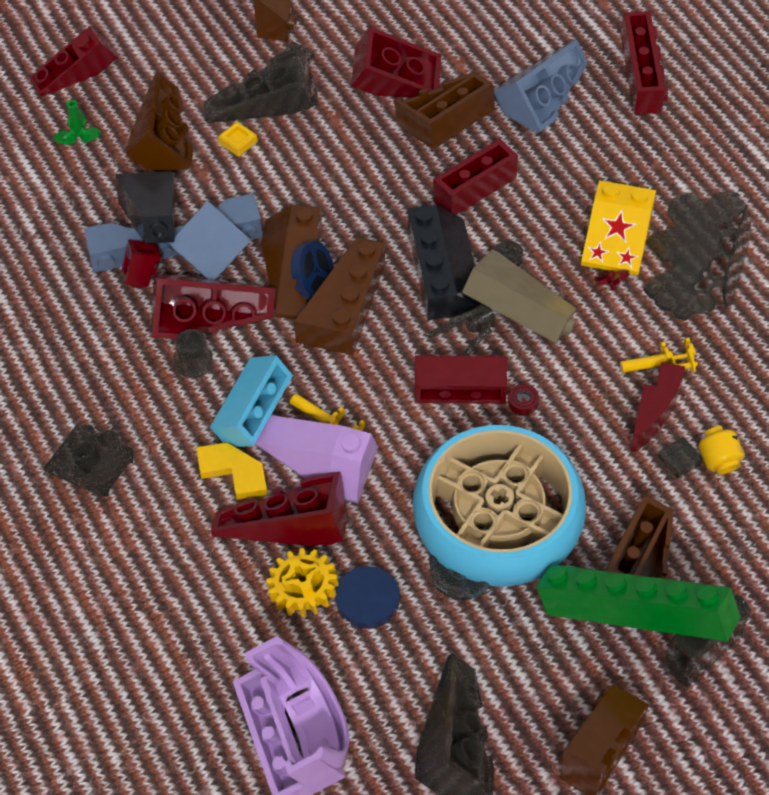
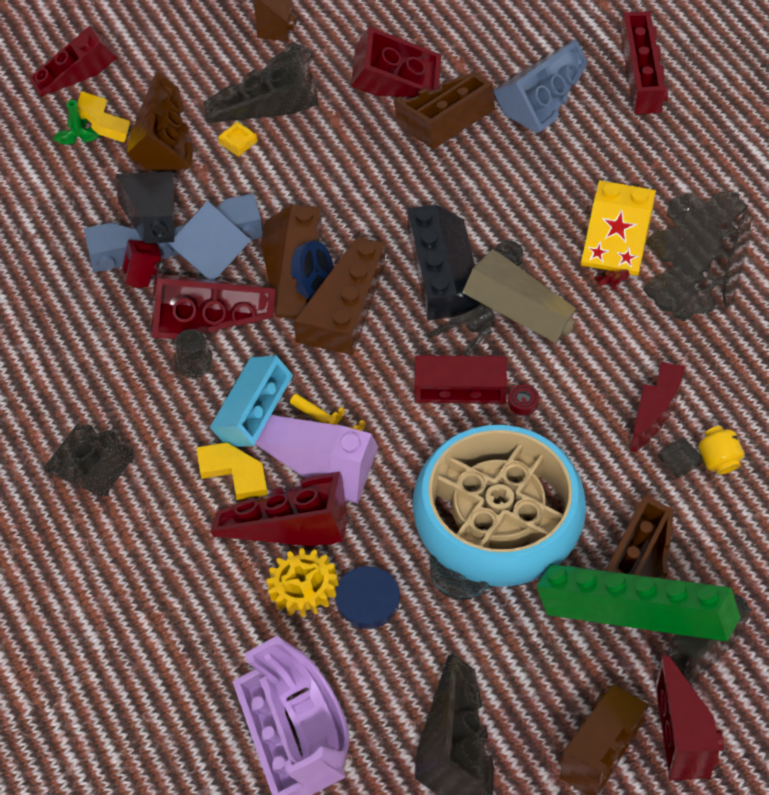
dark red brick [433,139,518,215] -> none
yellow piece [620,337,698,373] -> none
none -> yellow tile [78,91,130,142]
none -> dark red slope [655,656,724,781]

